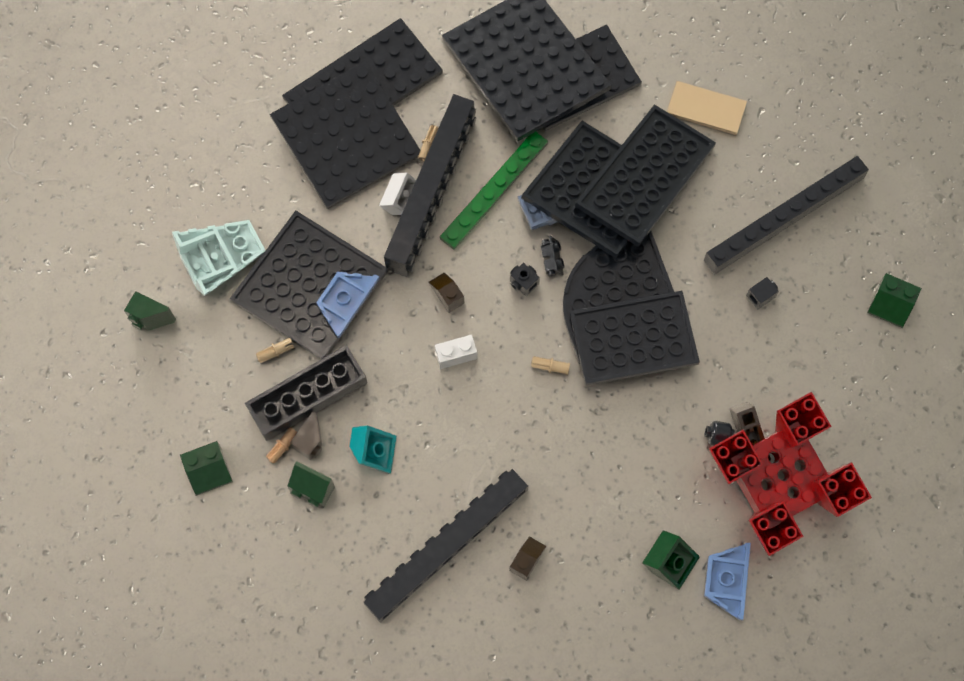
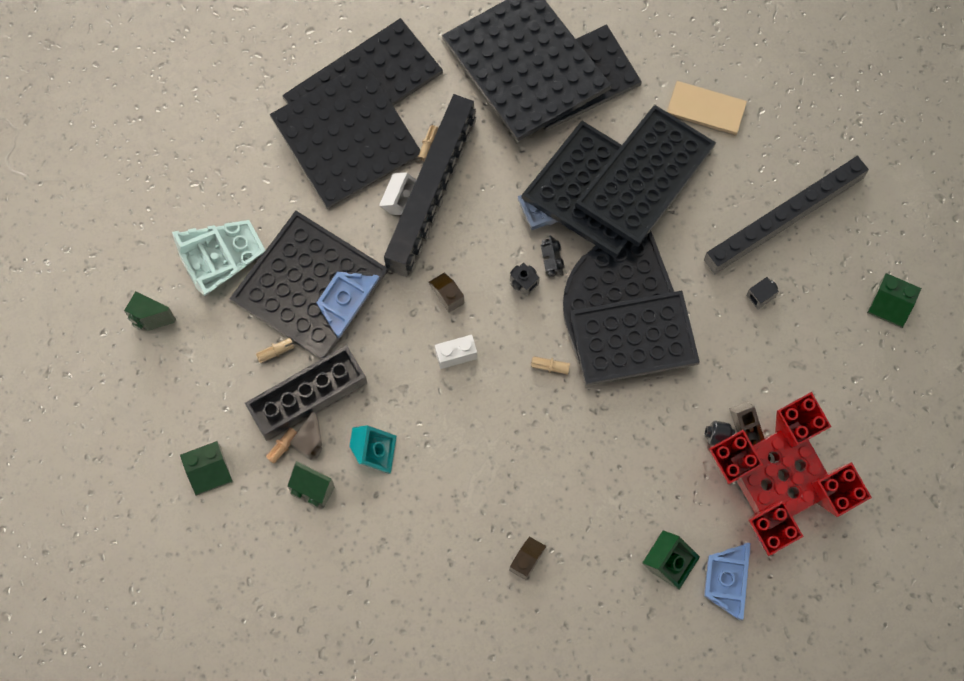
black brick [363,469,528,623] -> none
green plate [440,132,548,250] -> none

